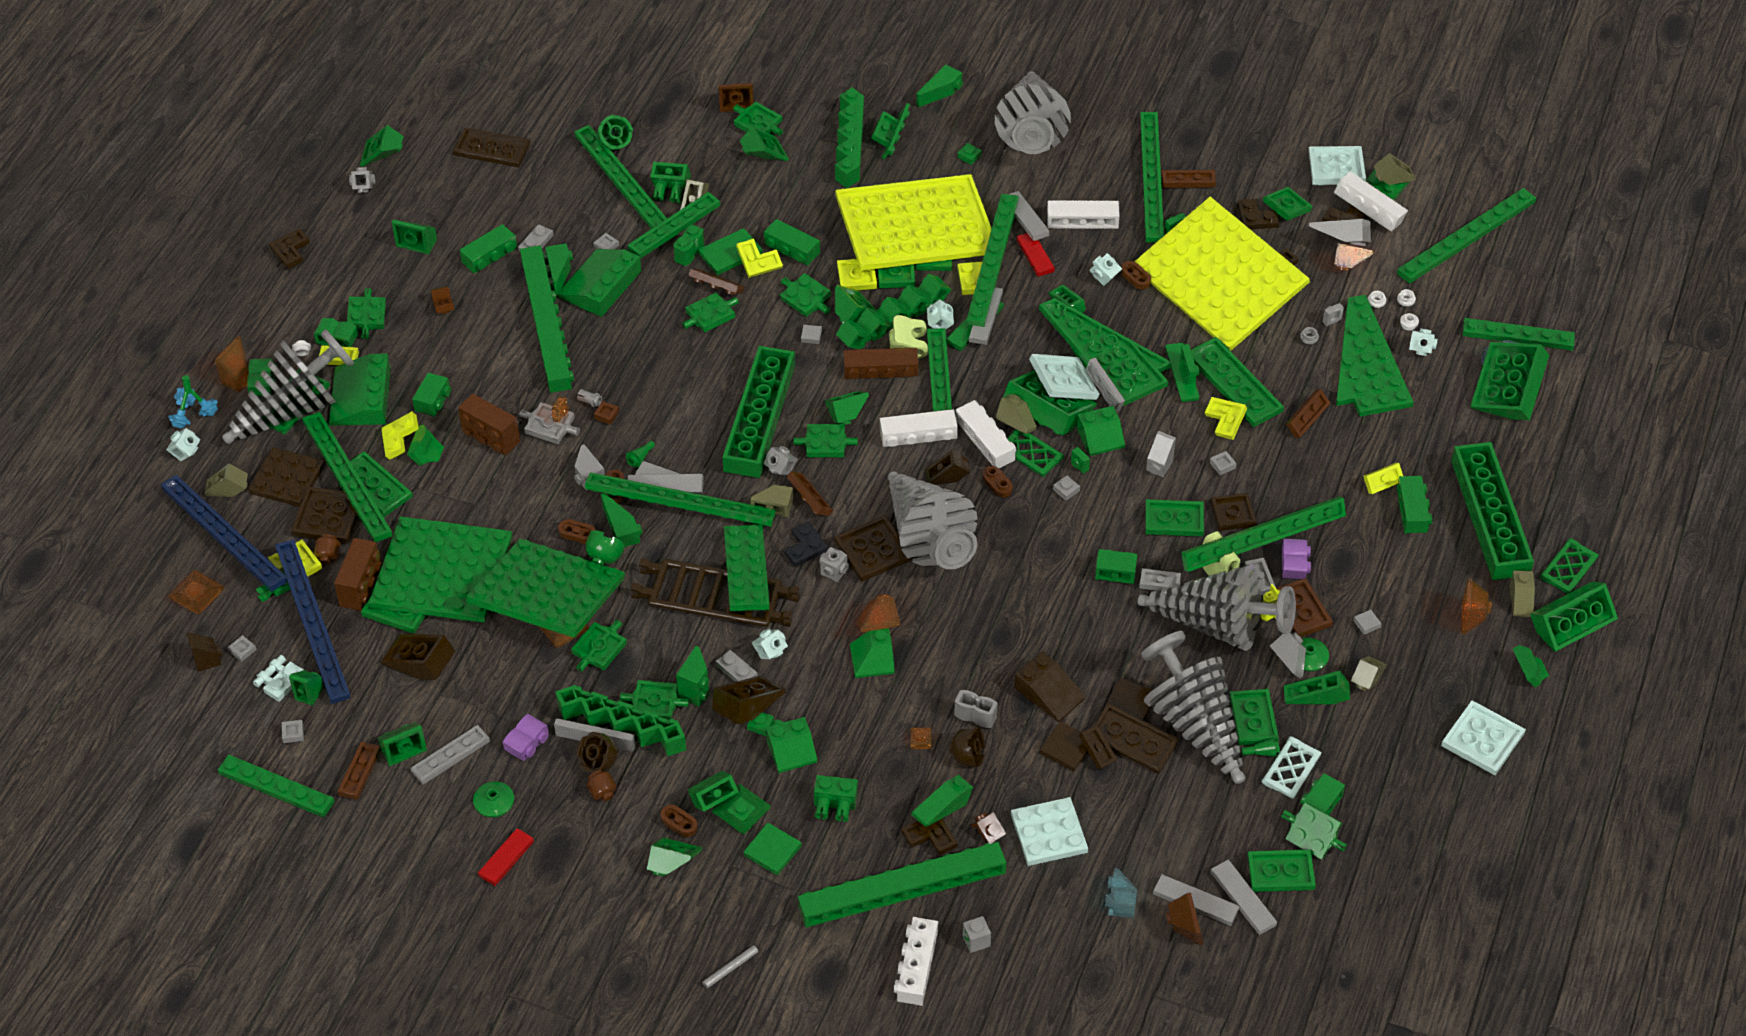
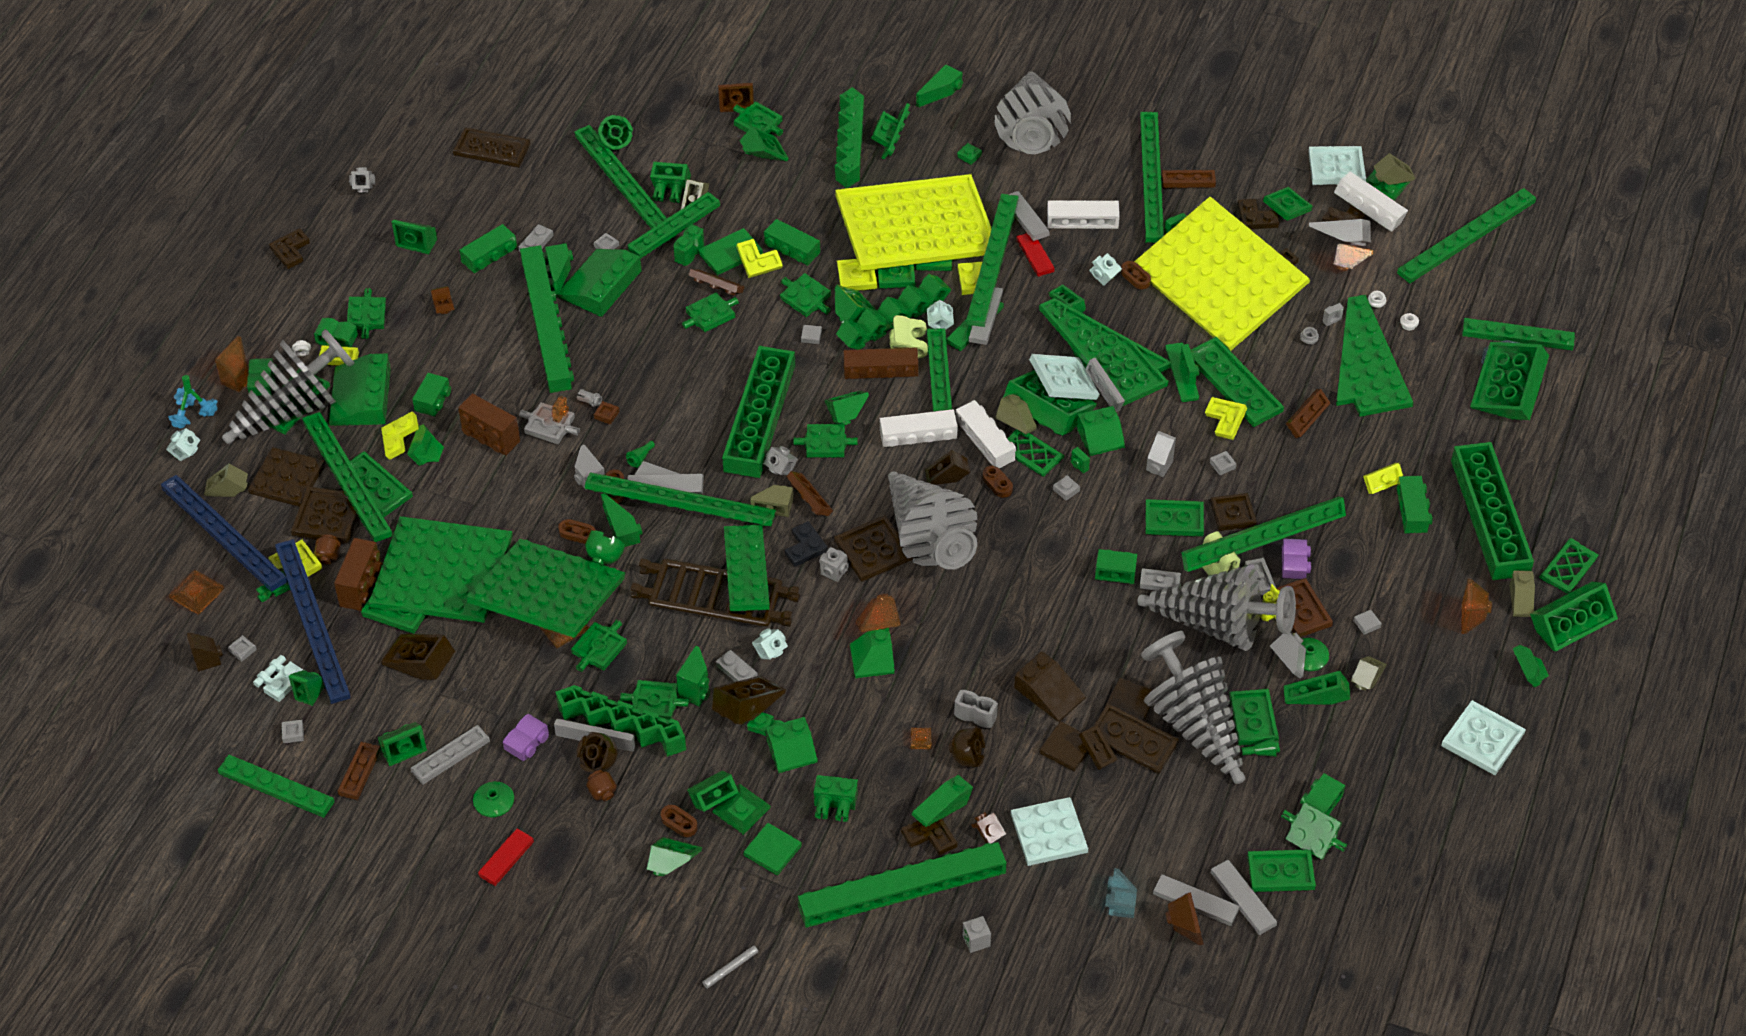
green slope [360,125,404,167] -> none
white brick [894,917,938,1006] -> none
light aqua window [1262,737,1321,799] -> none
white plate [1397,289,1416,306] -> none
light aqua brick [1409,329,1438,356] -> none

